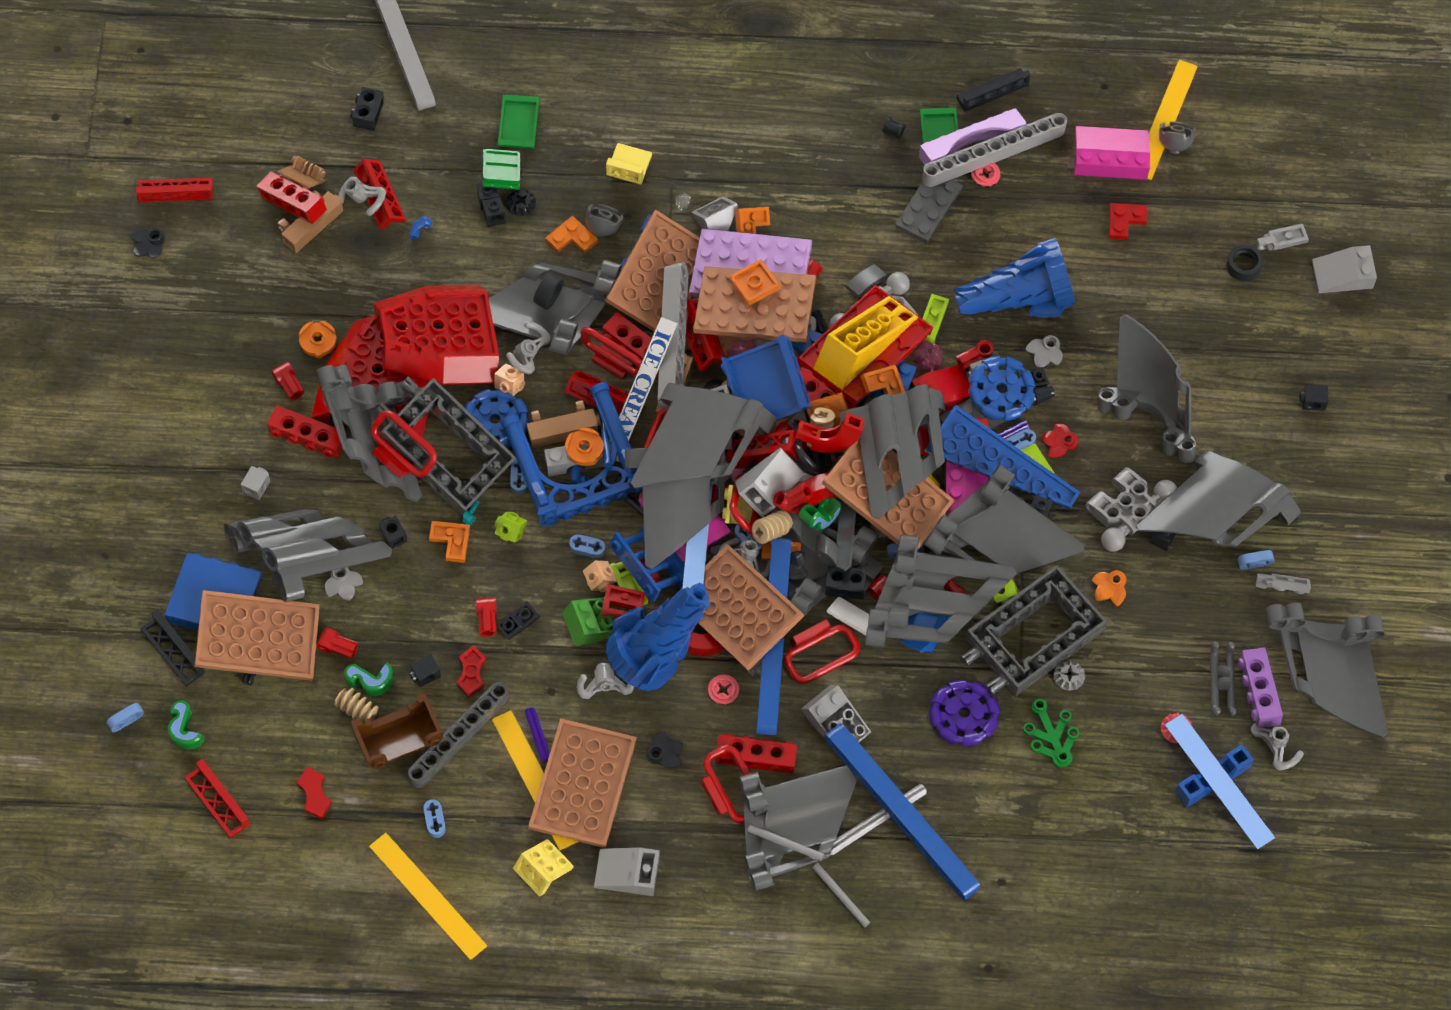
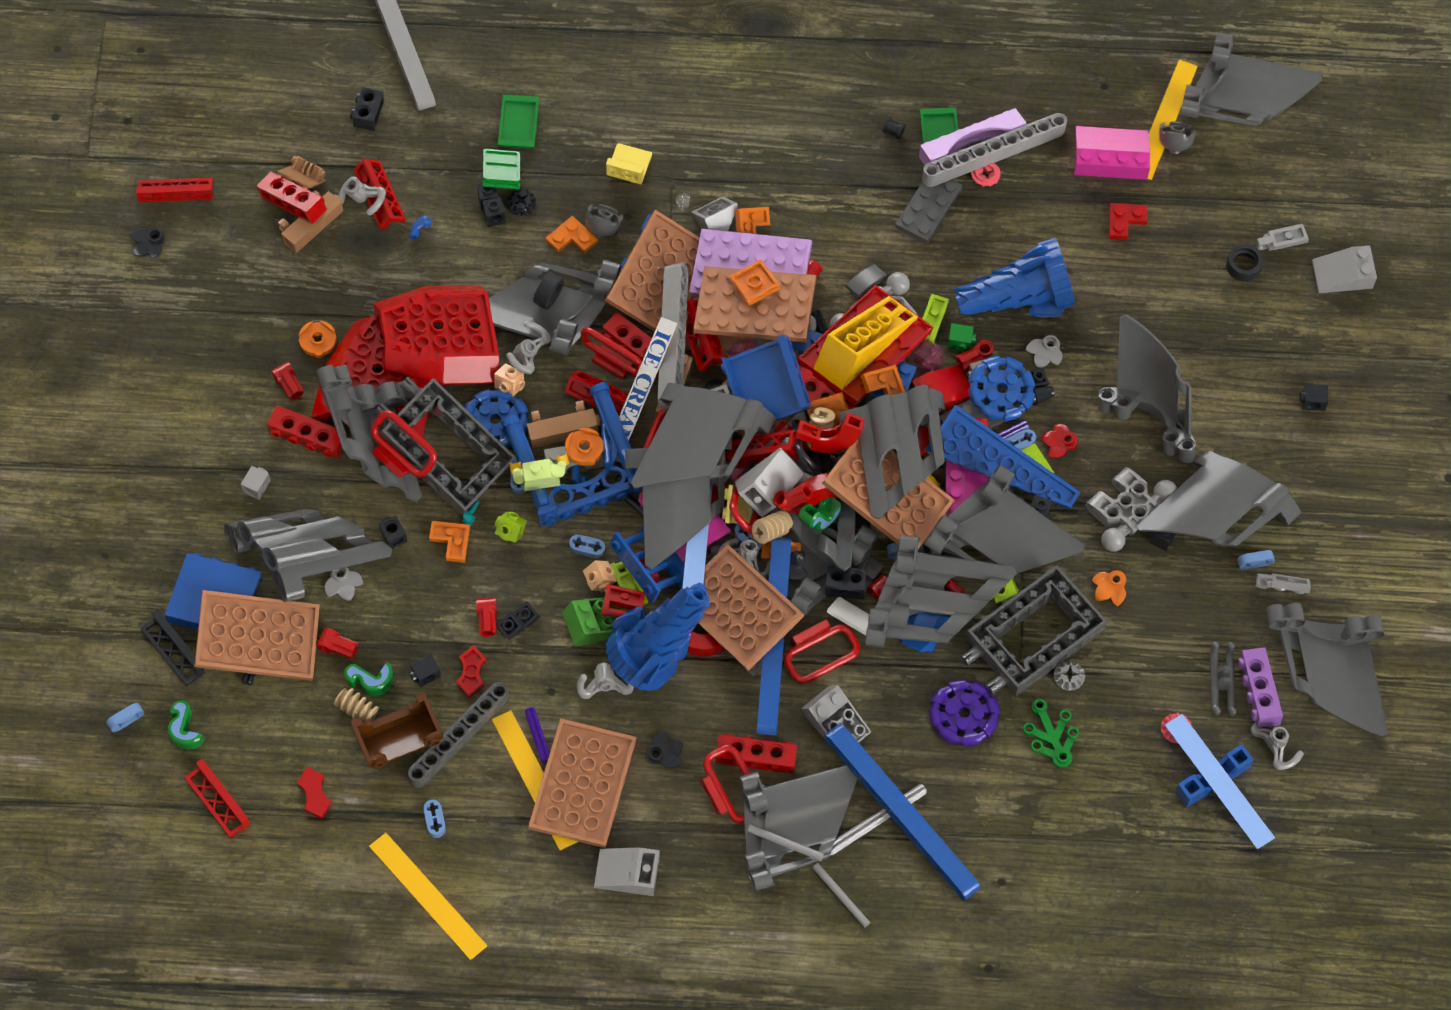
light yellow bracket [513,839,574,897] -> none
coral gear [708,675,739,705] -> none
black fence [956,68,1031,112] -> none
none -> yellowish green torso [510,453,569,491]
none -> green brick [948,323,976,352]
none -> dark grey panel [1180,32,1322,126]

